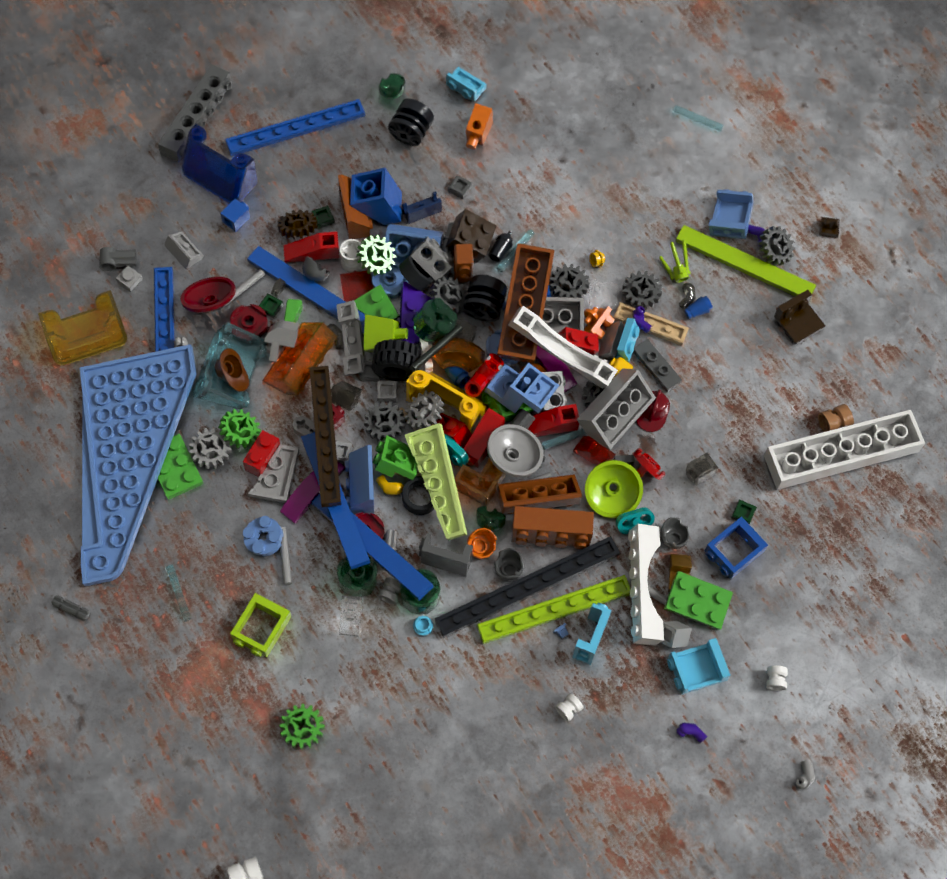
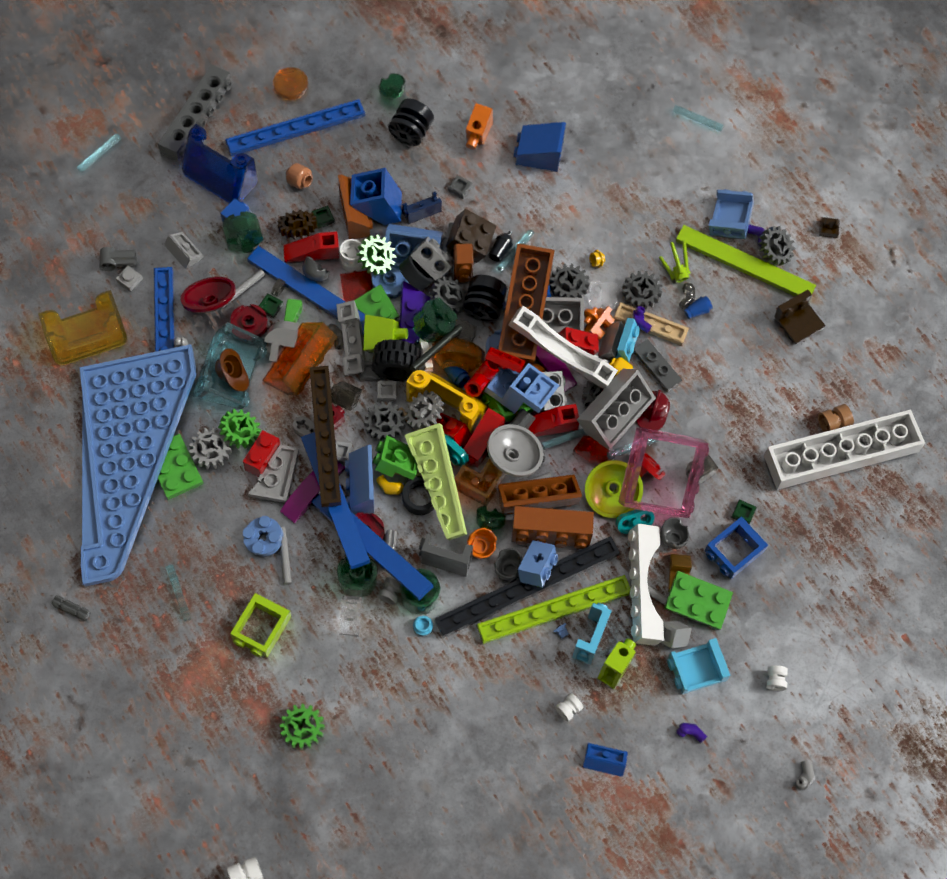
medium azure bracket [446,67,487,102] -> none
none -> clear light blue bar [77,133,121,172]
none -> clear green brick [222,212,263,253]
none -> clear orange tile [273,67,308,100]
none -> nougat head [286,163,313,190]
none -> red plate [485,347,525,373]
none -> blue slope [513,122,566,172]
none -> medium blue brick [518,540,558,587]
none -> blue slope [583,743,628,776]
none -> lime torso [597,639,636,689]
none -> clear light blue bar [607,434,659,460]
none -> clear pink window [618,427,709,518]

